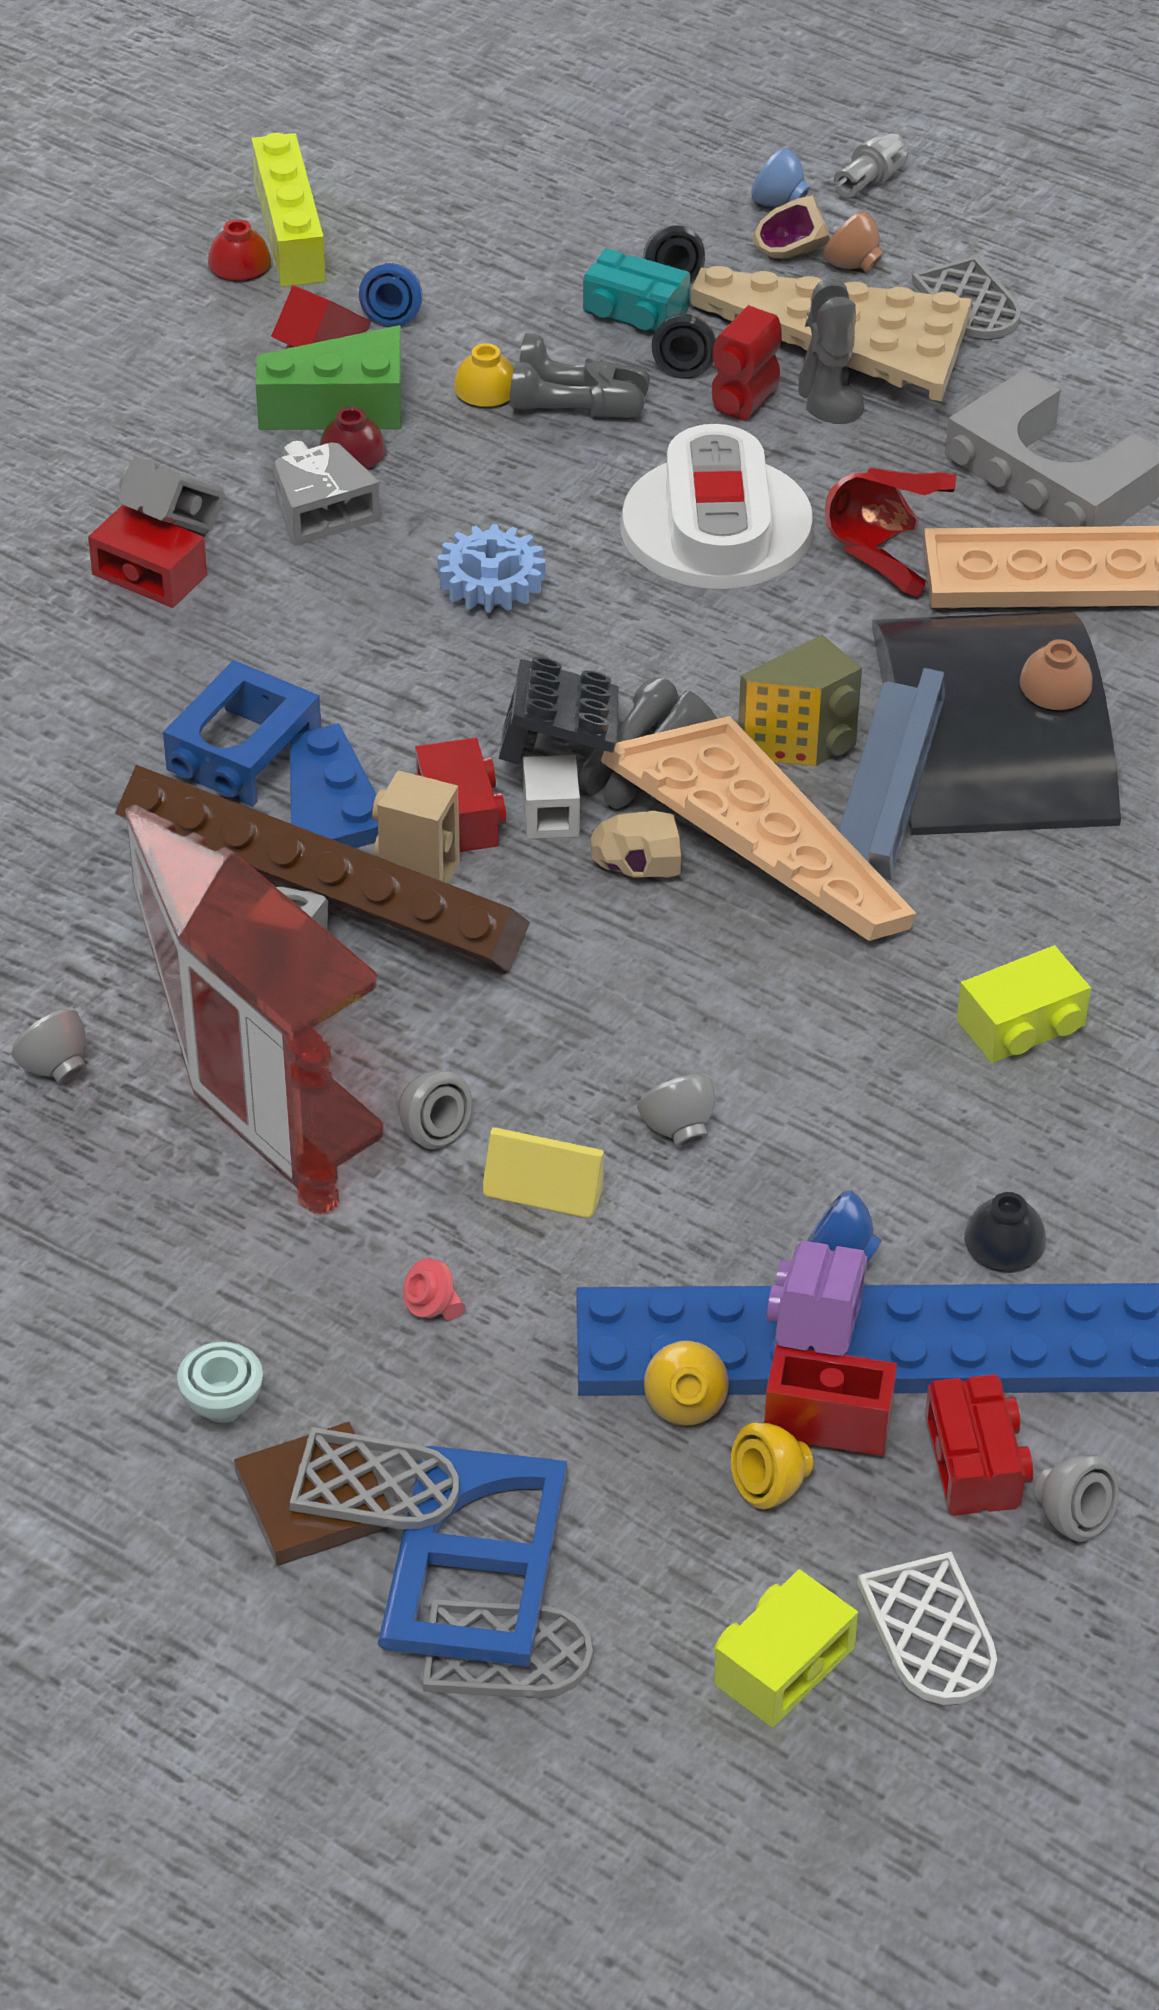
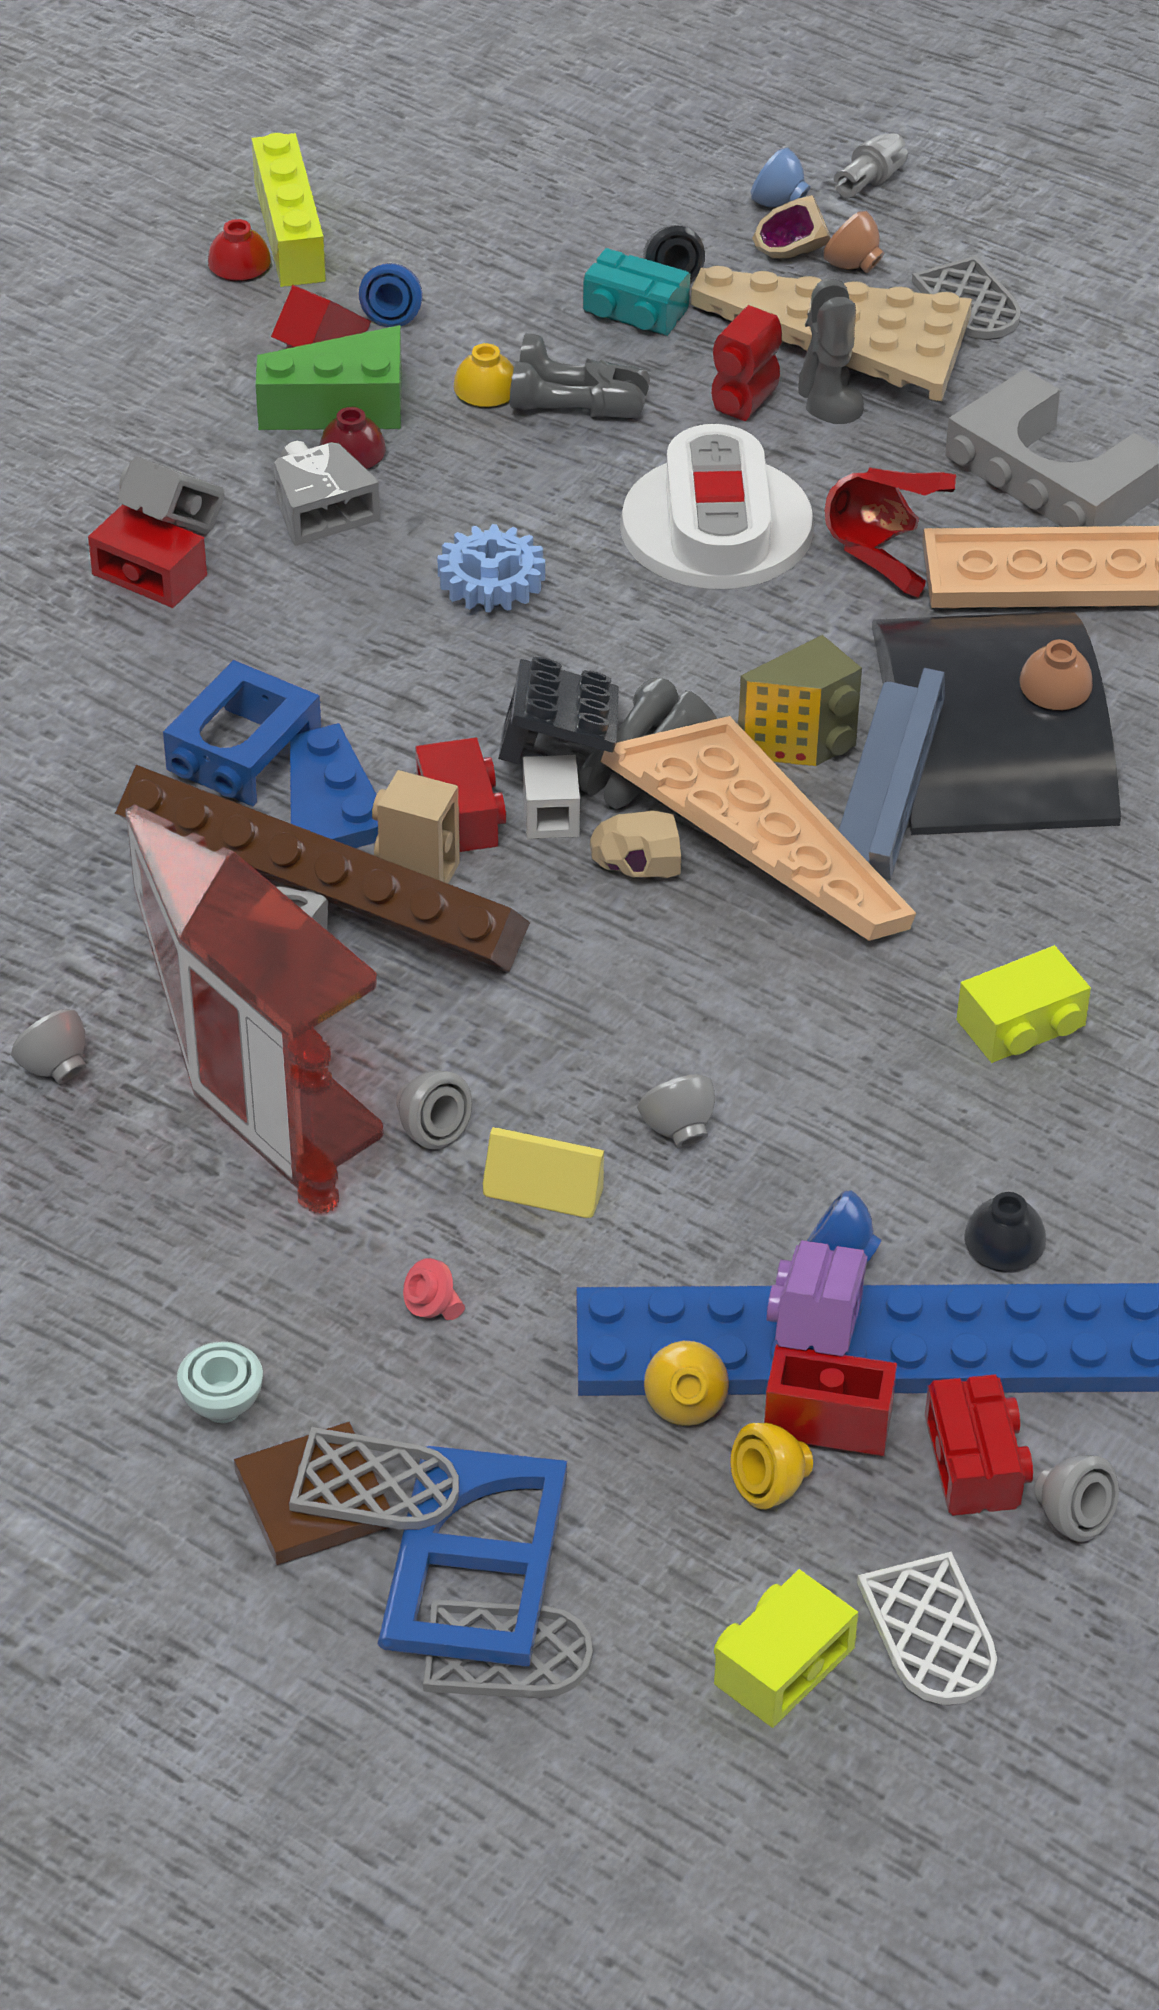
black brick [651,314,716,378] -> none

